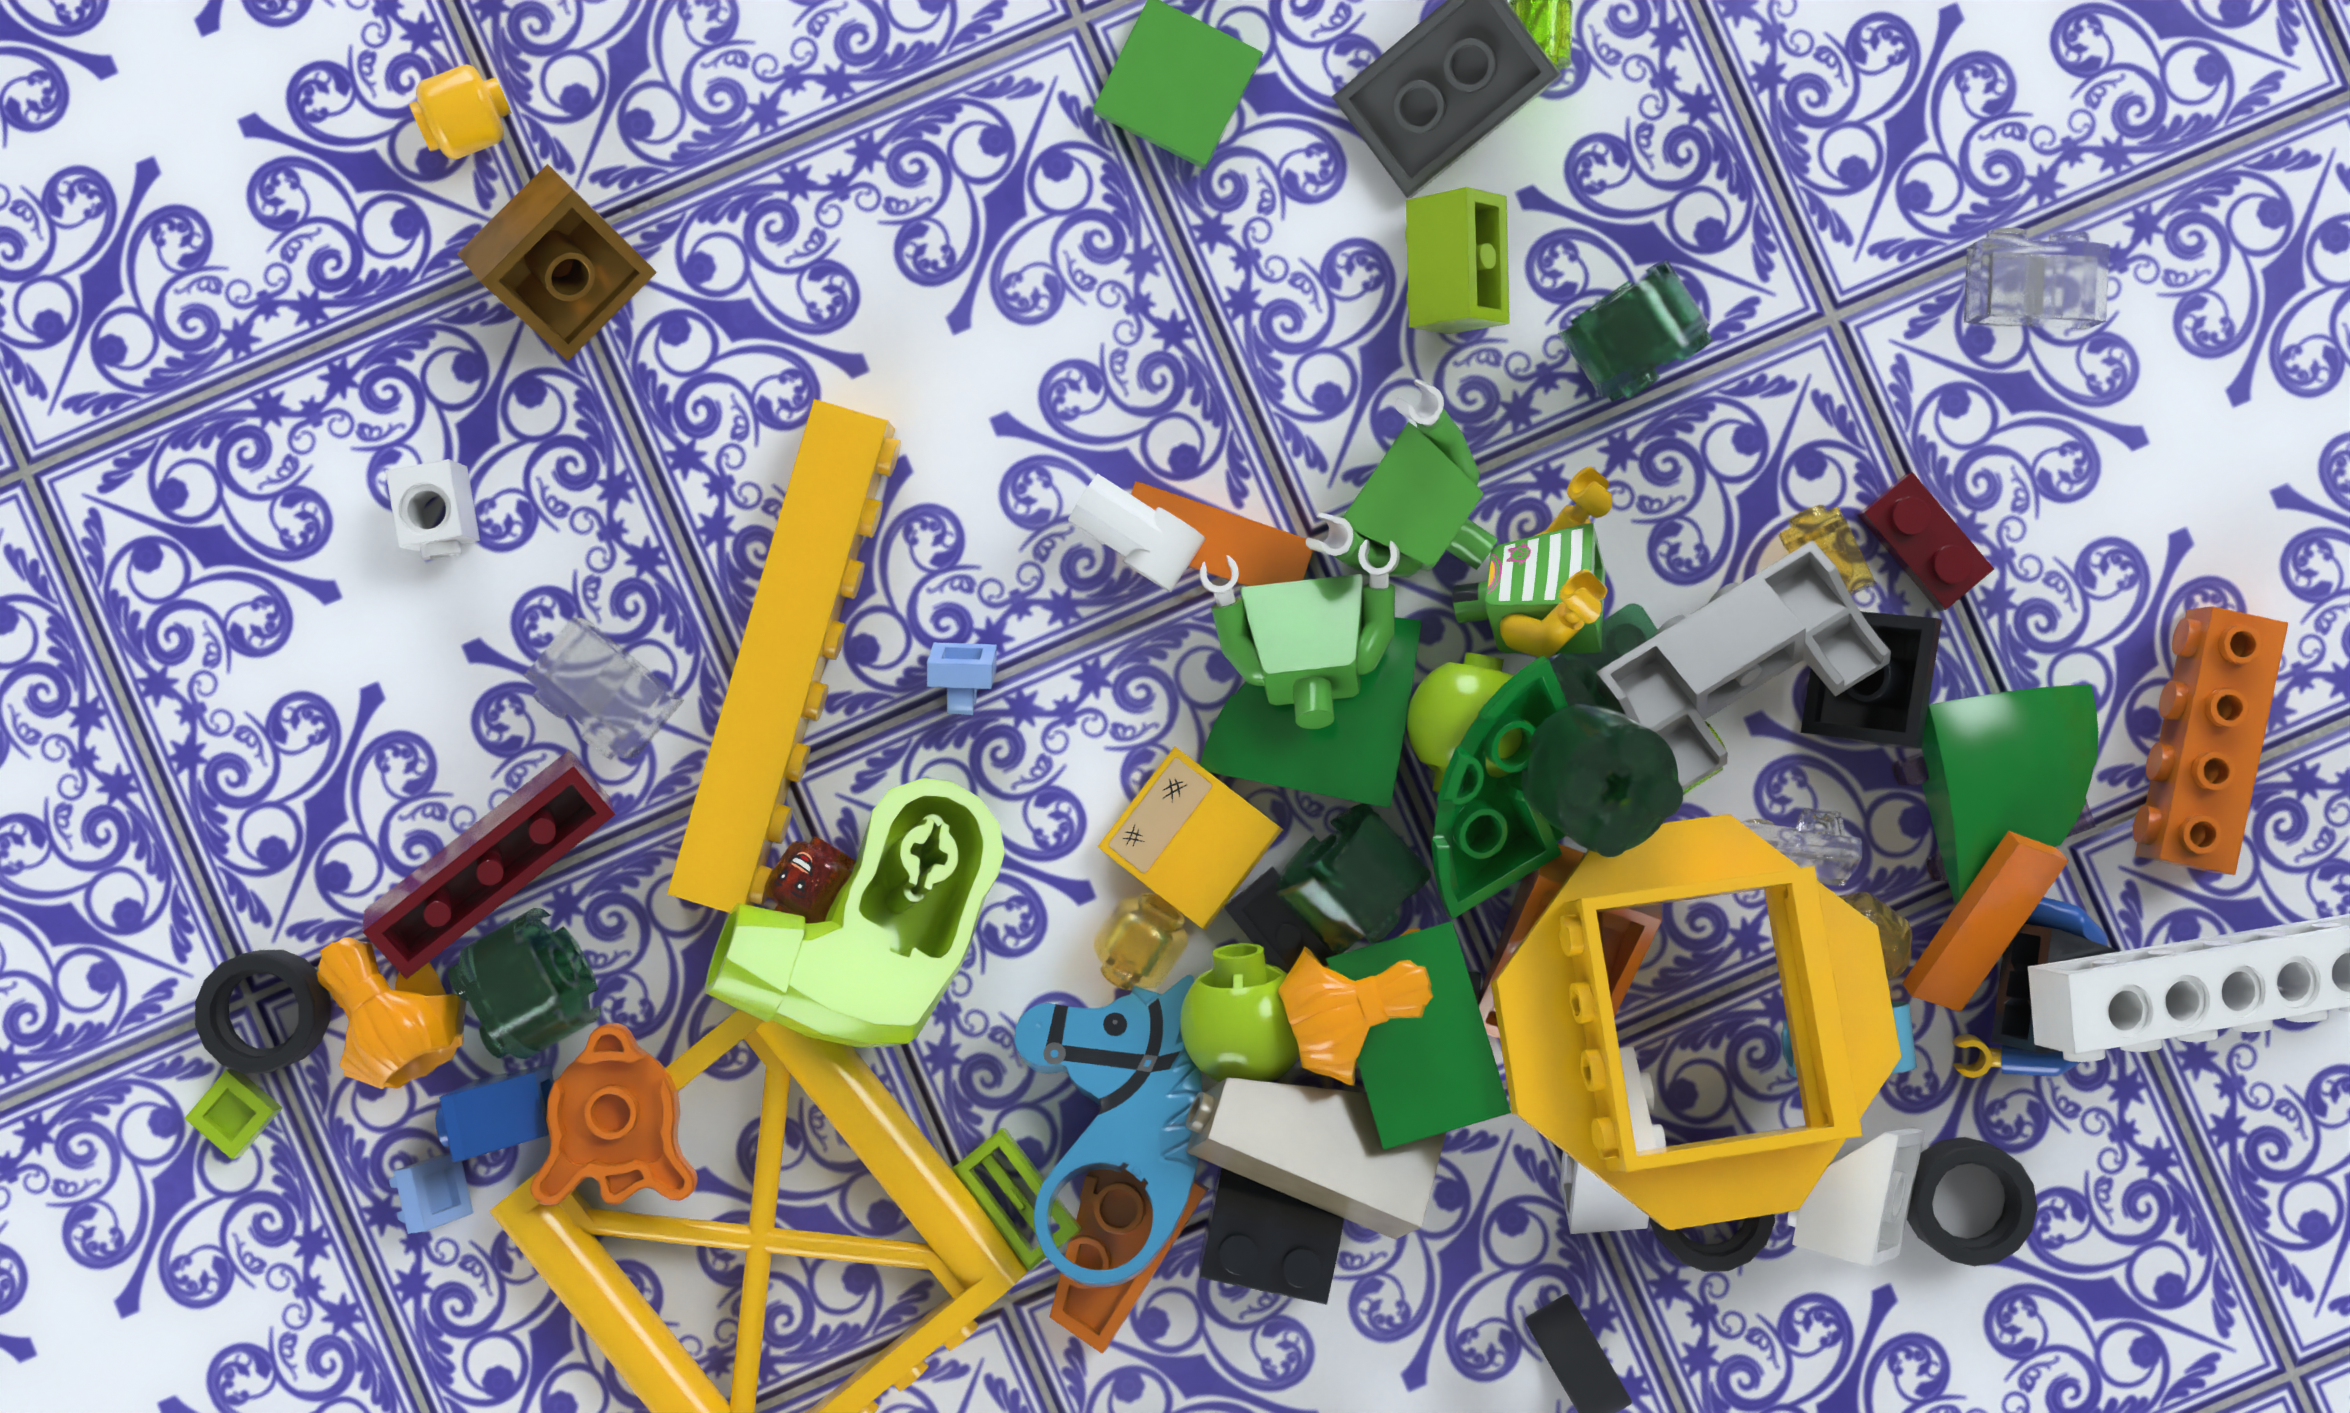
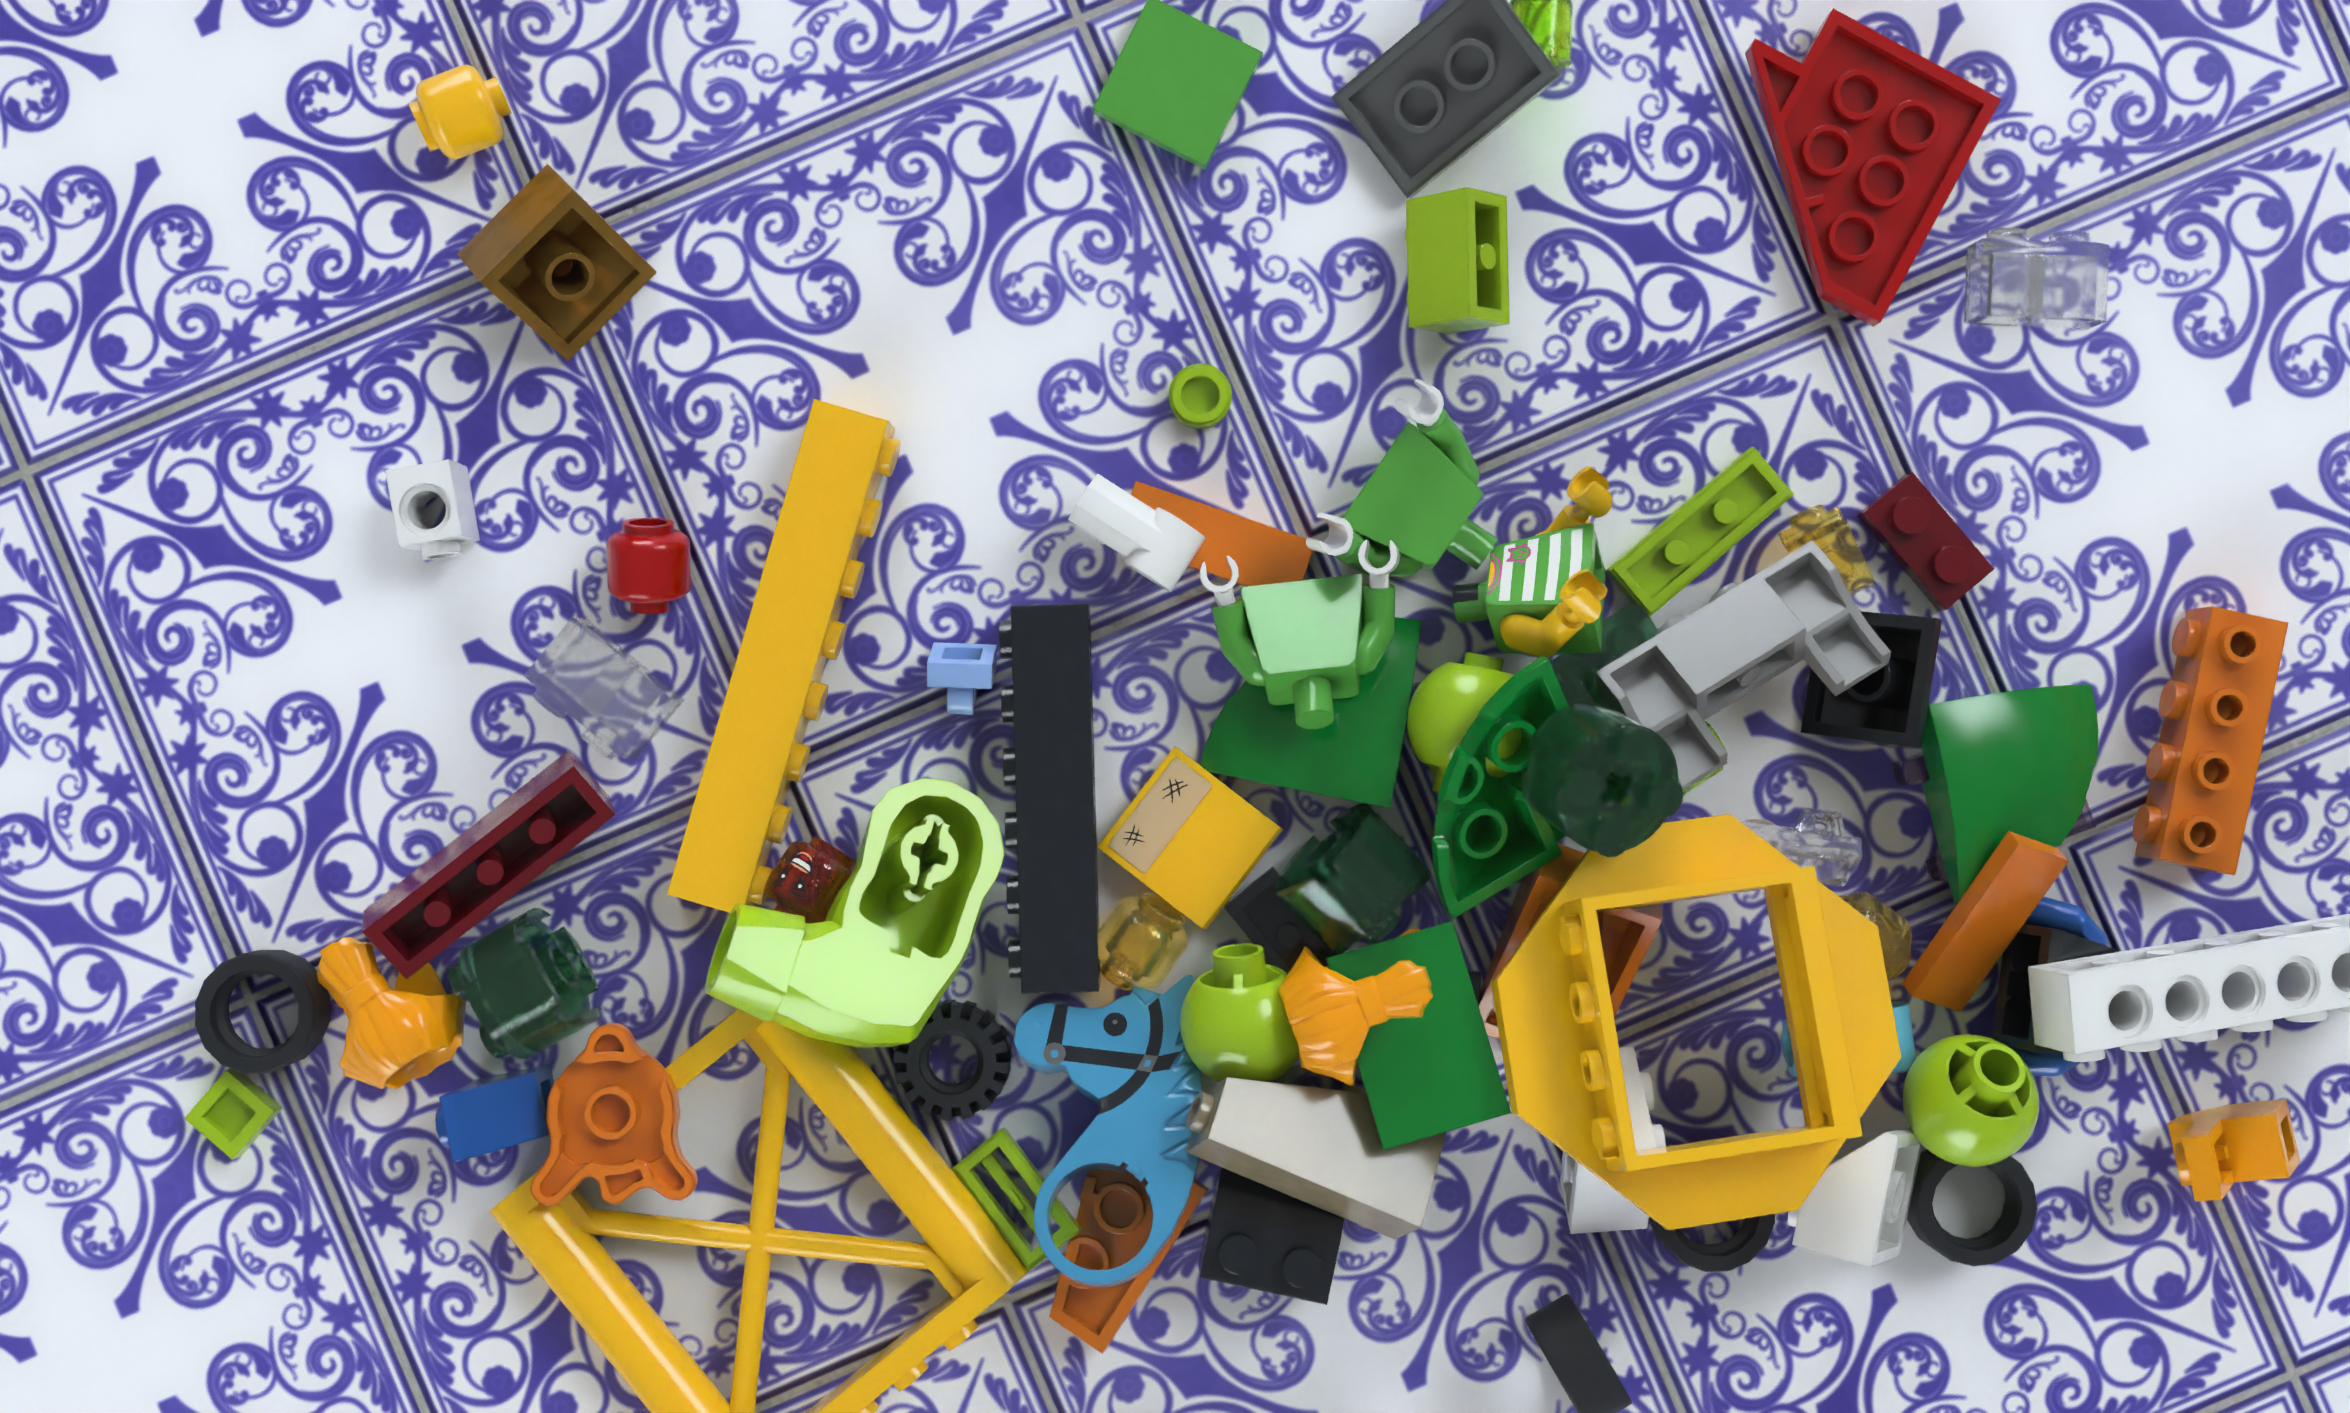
light blue tile [389,1153,473,1234] -> none
clear green brick [1558,259,1713,402] -> none
none -> red head [606,518,691,614]
none -> black tyre [893,999,1012,1121]
none -> black brick [999,604,1101,994]
none -> lime tile [1169,363,1232,429]
none -> lime tile [1605,446,1794,618]
none -> red wing [1745,8,2001,327]
none -> lime brick [1902,1035,2039,1167]
none -> light orange brick [2168,1099,2300,1202]

